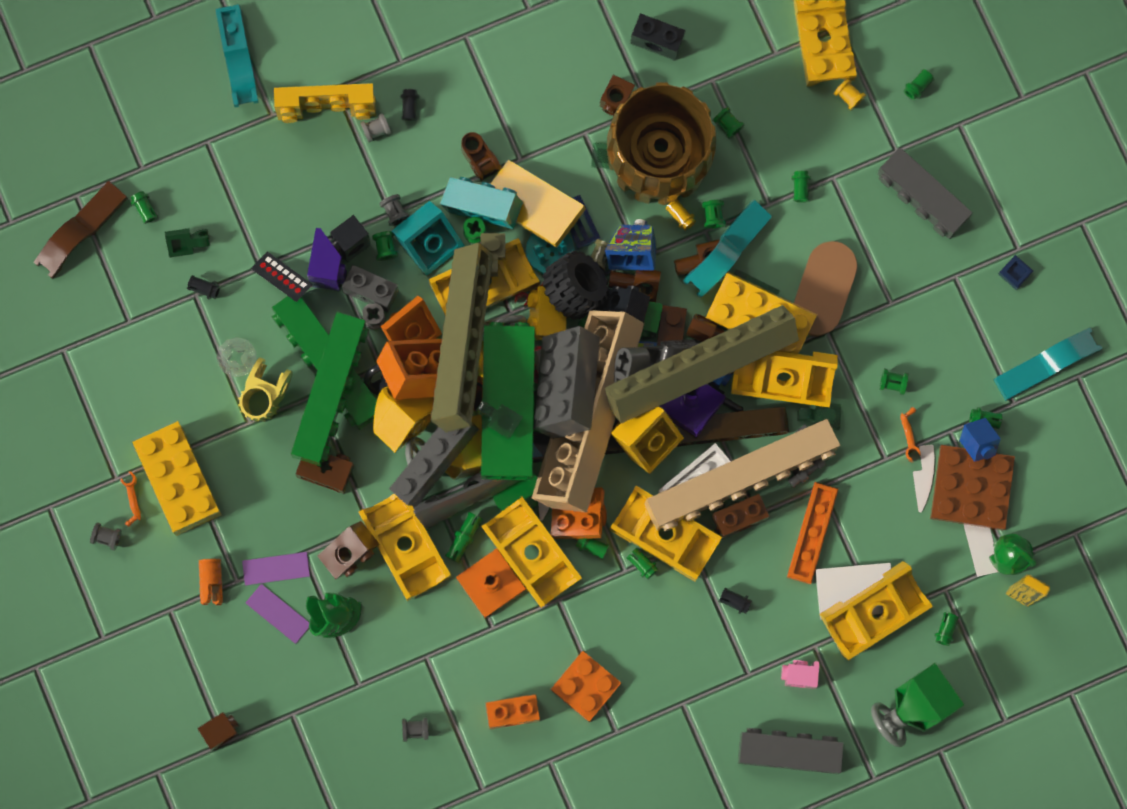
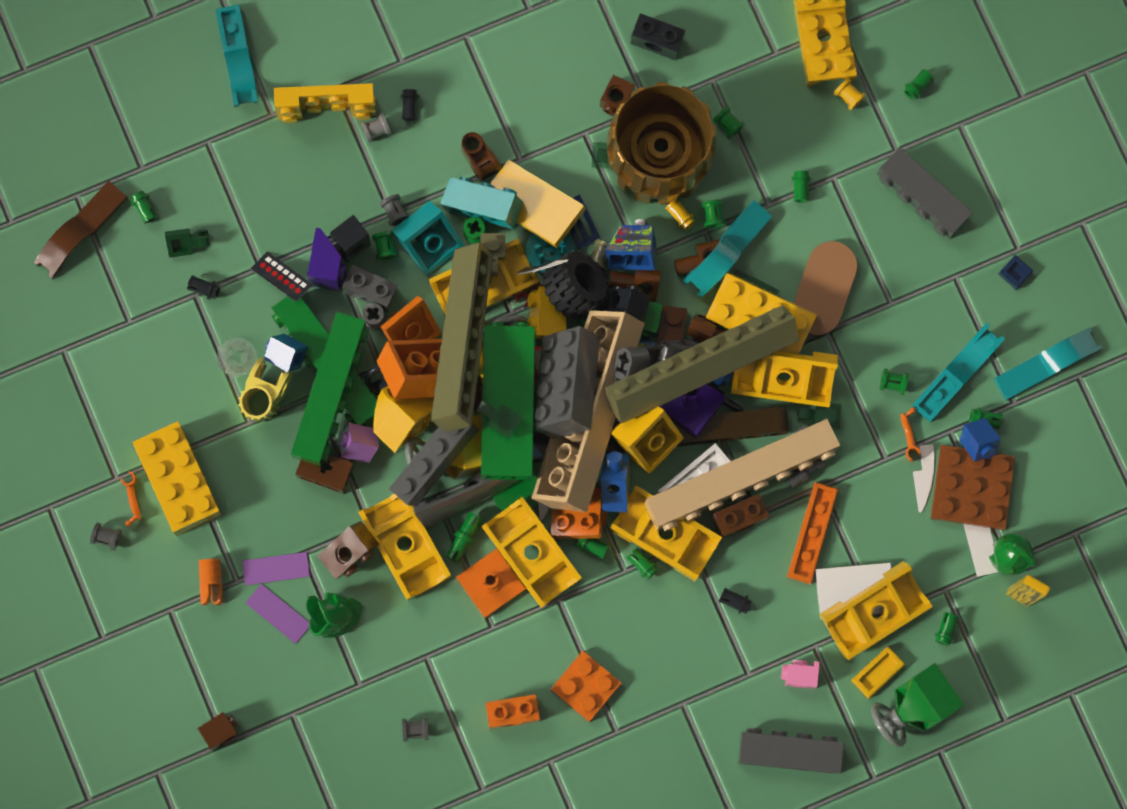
none -> brick [264,333,308,372]
none -> medium lavender brick [337,423,379,463]
none -> sticker [516,260,568,275]
none -> blue torso [601,451,632,512]
none -> yellow tile [851,646,905,699]
none -> teal piece [912,322,1005,422]

